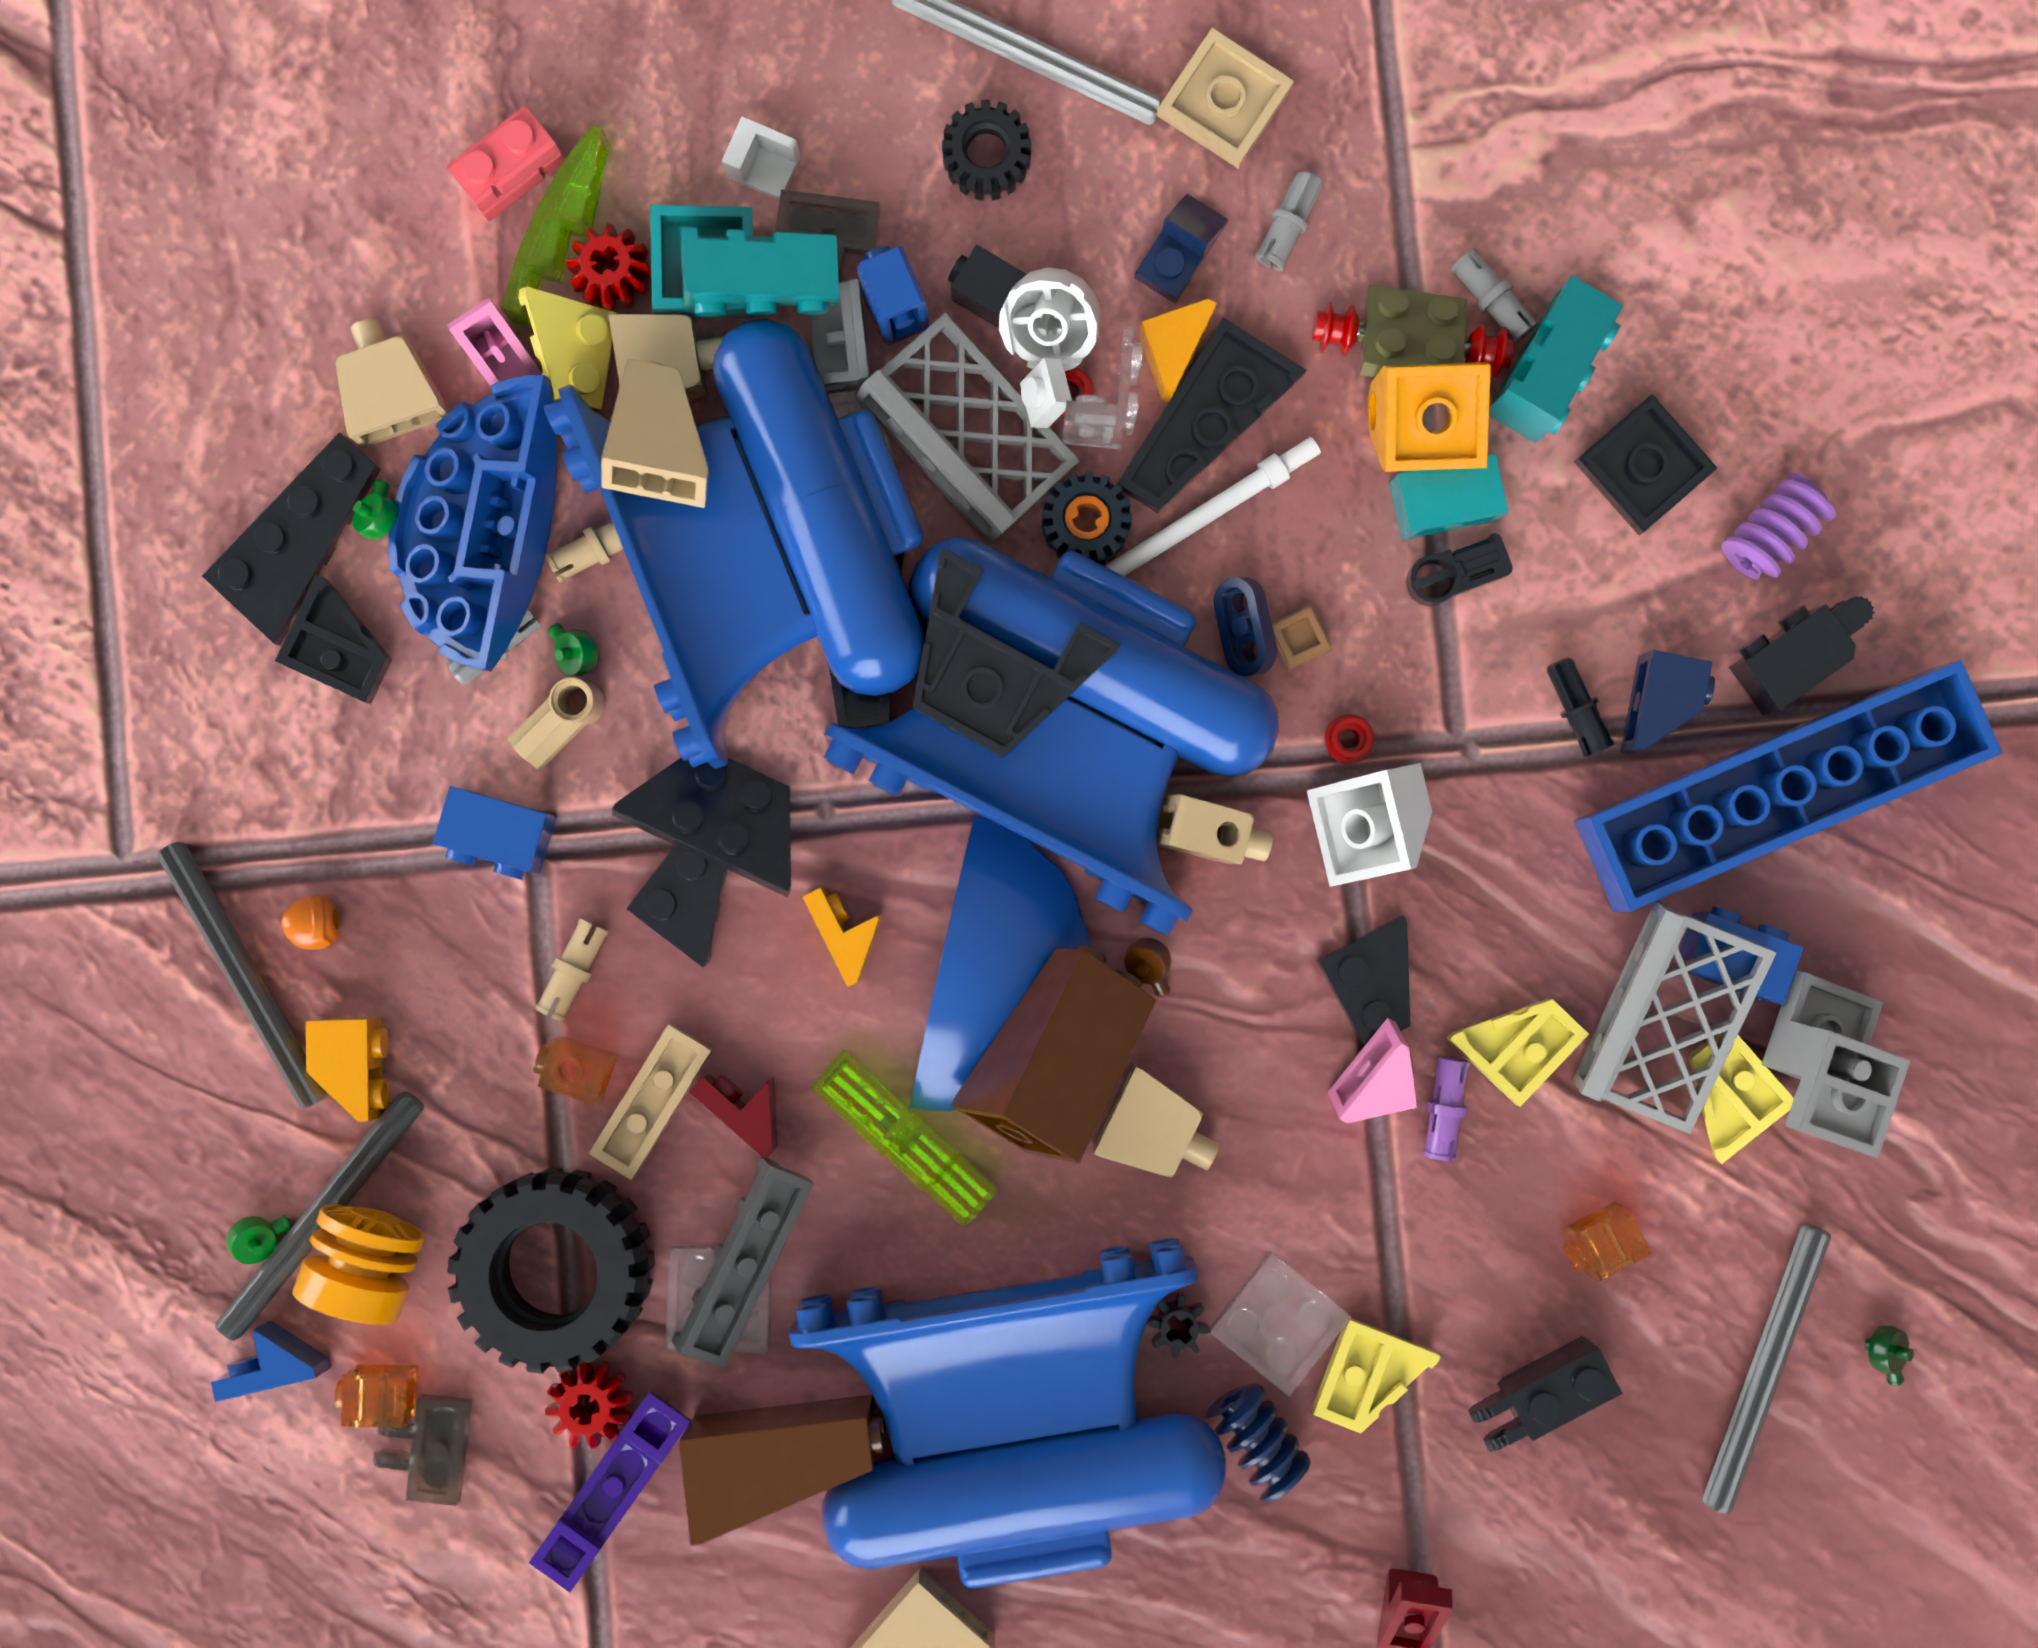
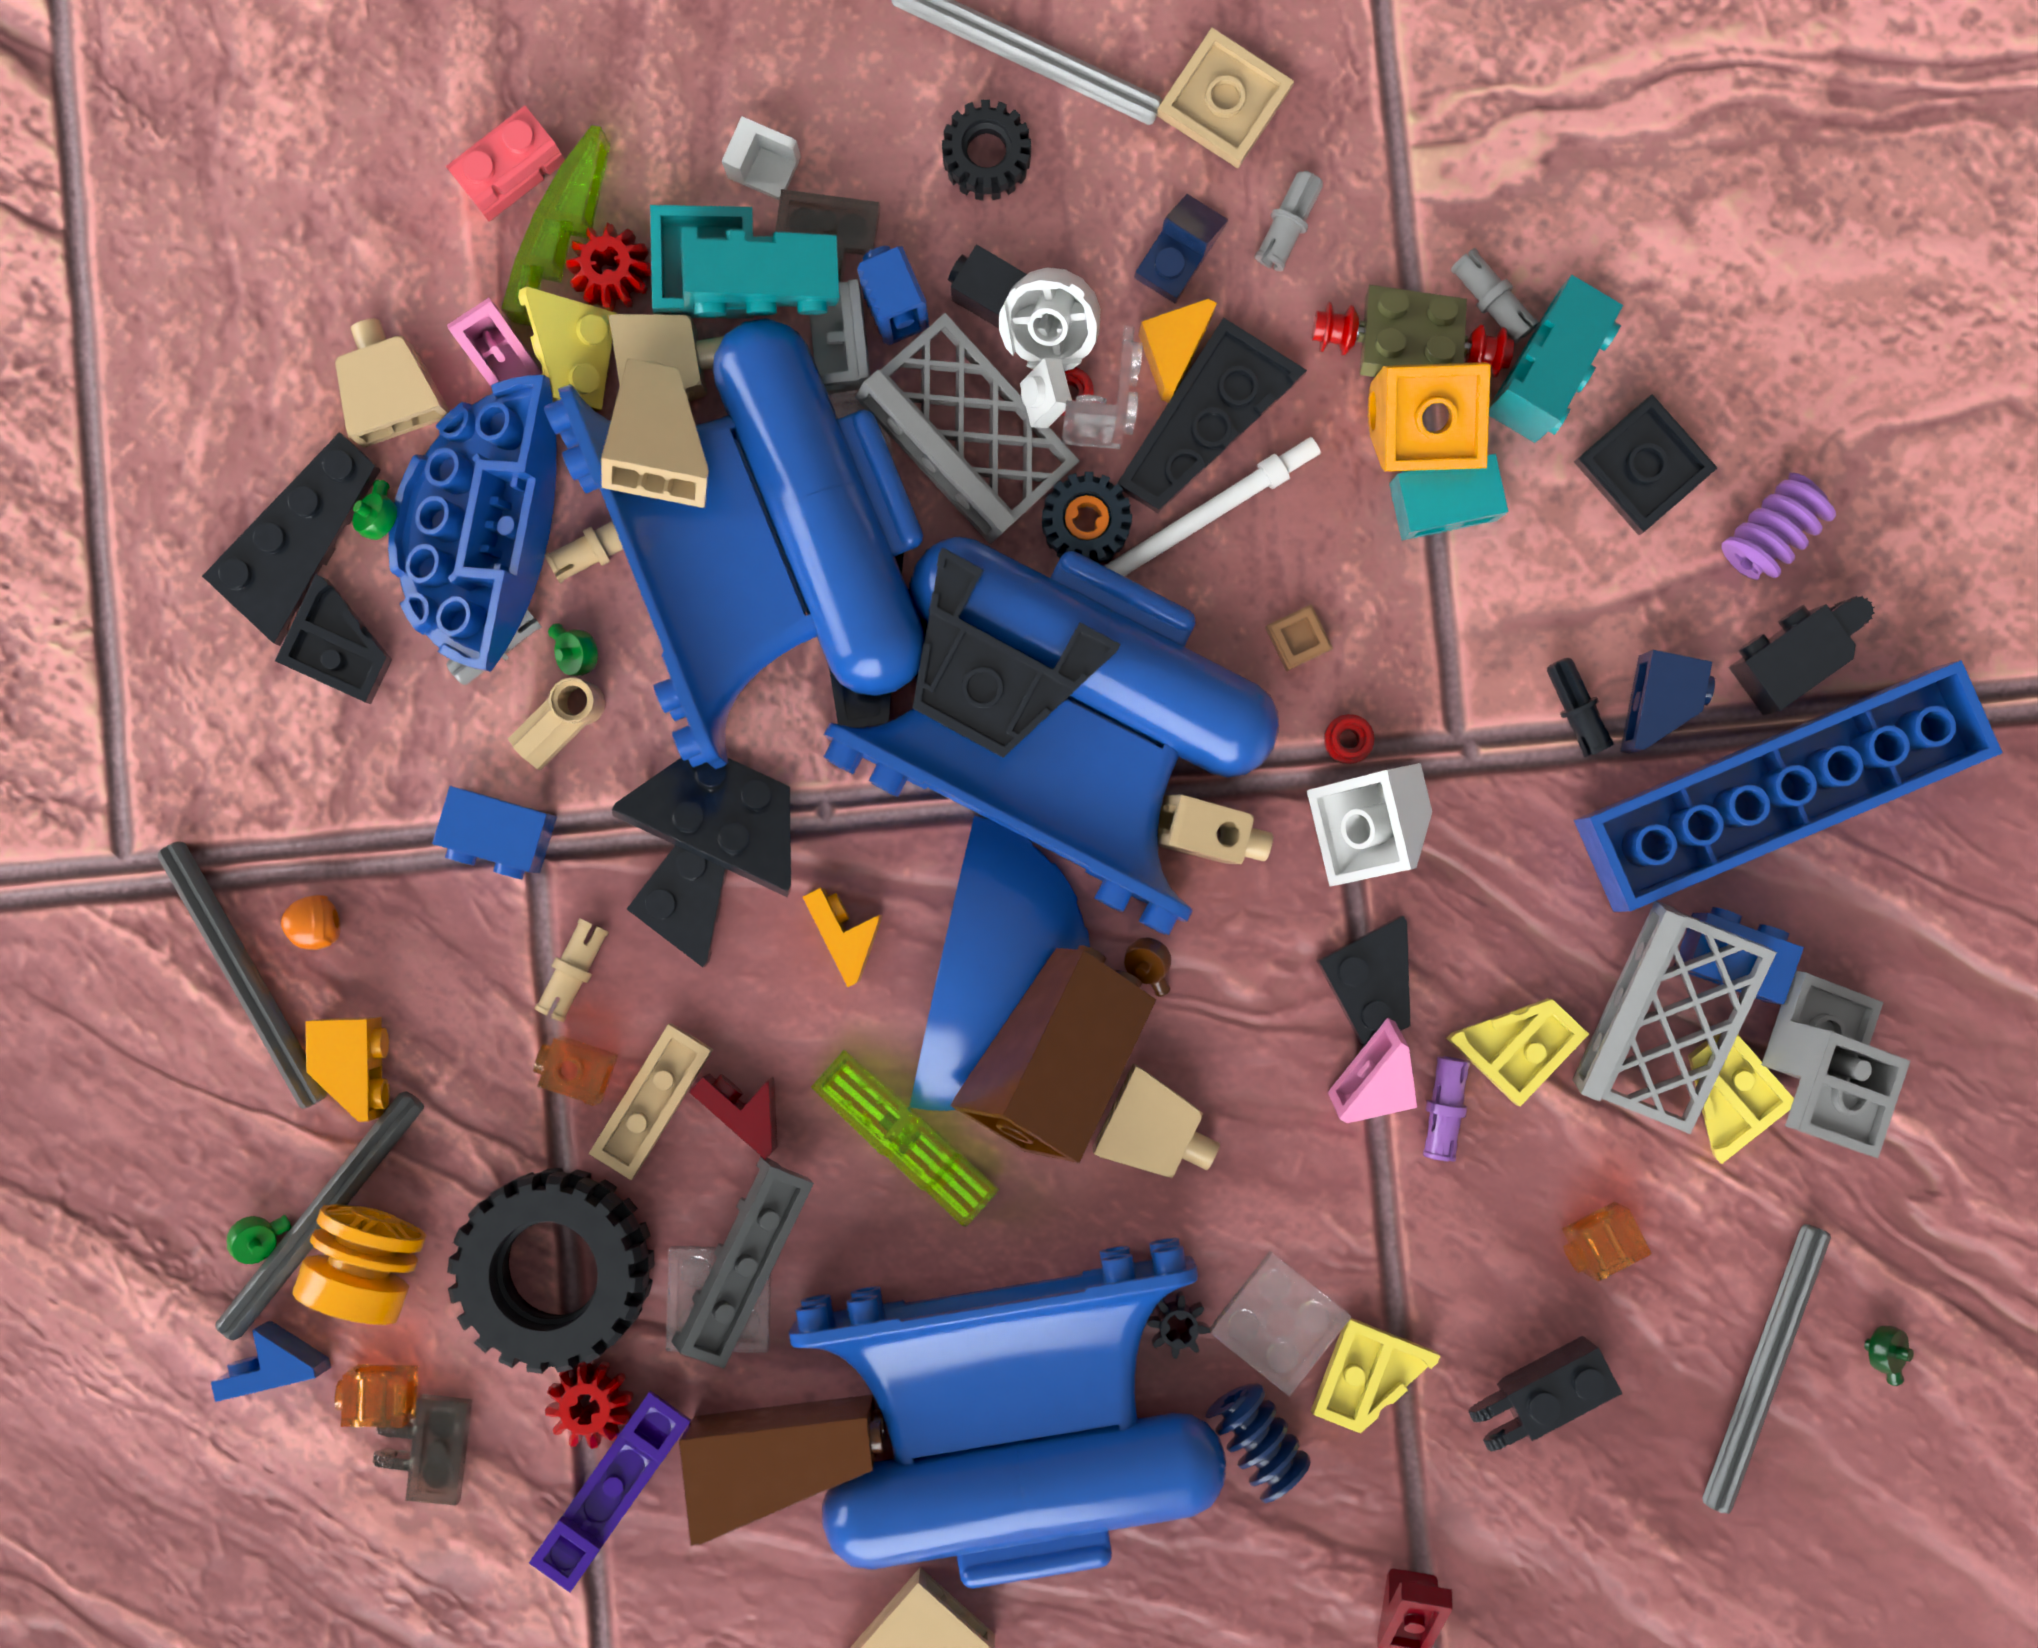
dark blue plate [1214,577,1277,676] -> none
black piece [1406,533,1513,607] -> none

